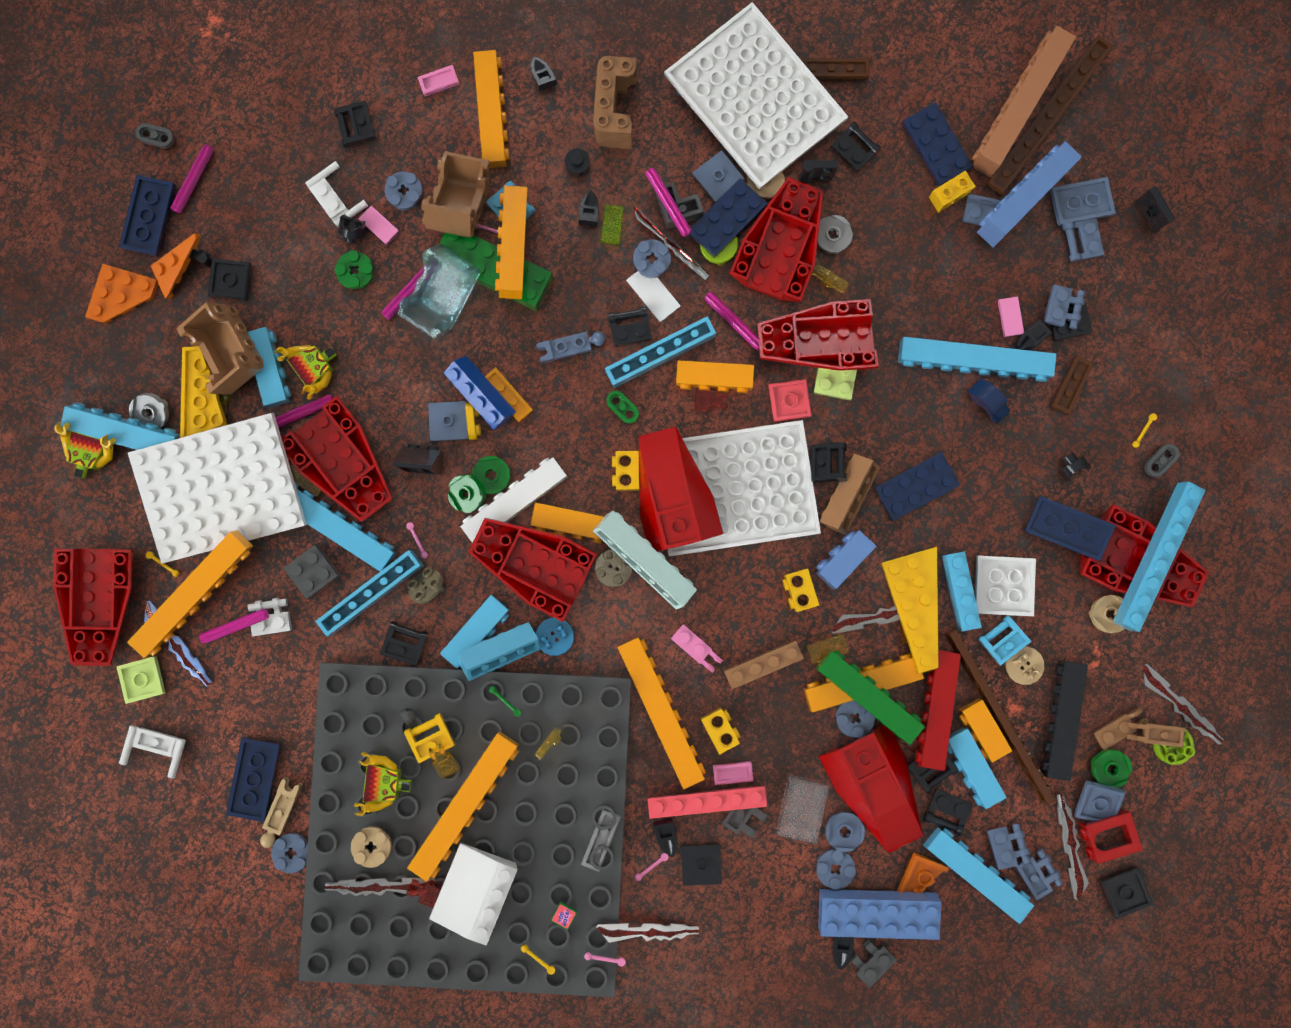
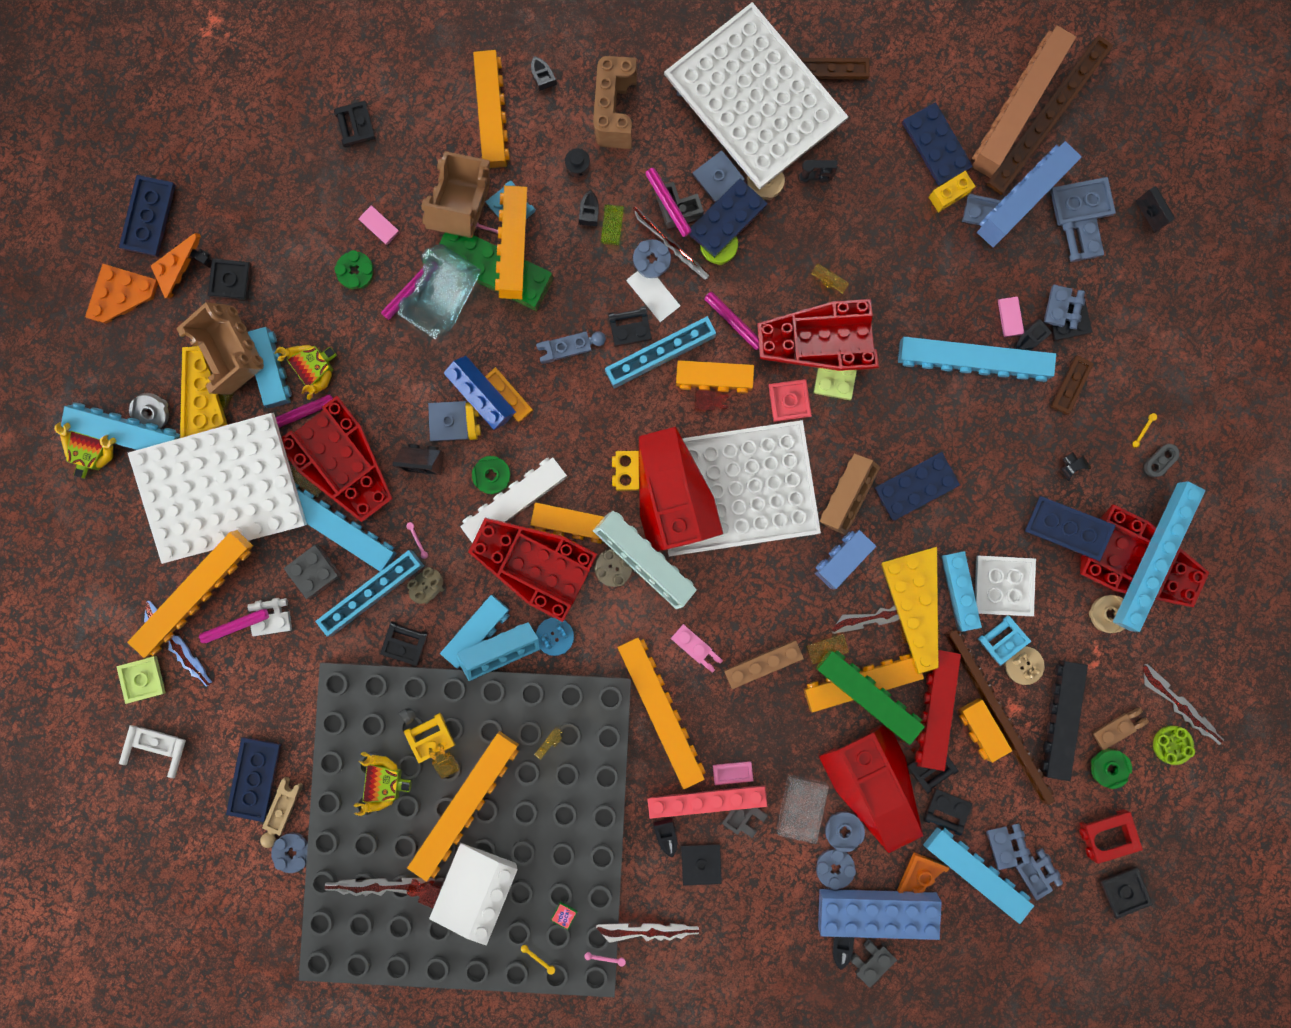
red wedge [53,549,133,666] -> none
dark grey plate [136,123,175,149] -> none
yellow hinge [146,551,180,577] -> none
dark pink axle [171,144,214,214] -> none
white plate [305,161,368,227] -> none
black piece [338,214,366,243] -> none
tan plate [351,826,392,868] -> none
sand blue plate [385,171,423,211] -> none
bright pink tile [418,65,460,97] -> none
plate [448,474,486,513] -> none
green hinge [489,686,522,717] -> none
light grey tile [581,809,621,872] -> none
green plate [606,391,639,424] -> none
bright pink hinge [634,853,668,881] -> none
yellow brick [700,707,741,755] -> none
red wedge [729,177,823,302] -> none
yellow brick [782,568,819,612] -> none
black plate [811,442,847,483] -> none
light grey plate [817,215,853,254] -> none
black plate [830,121,882,173] -> none
sand blue plate [835,700,875,738] -> none
medium azure brick [947,727,1007,809] -> none
dark blue brick [967,379,1010,424] -> none
light grey sword [1056,793,1089,900] -> none
sand blue plate [1074,780,1126,822] -> none
medium nougat hinge [1127,722,1185,748] -> none

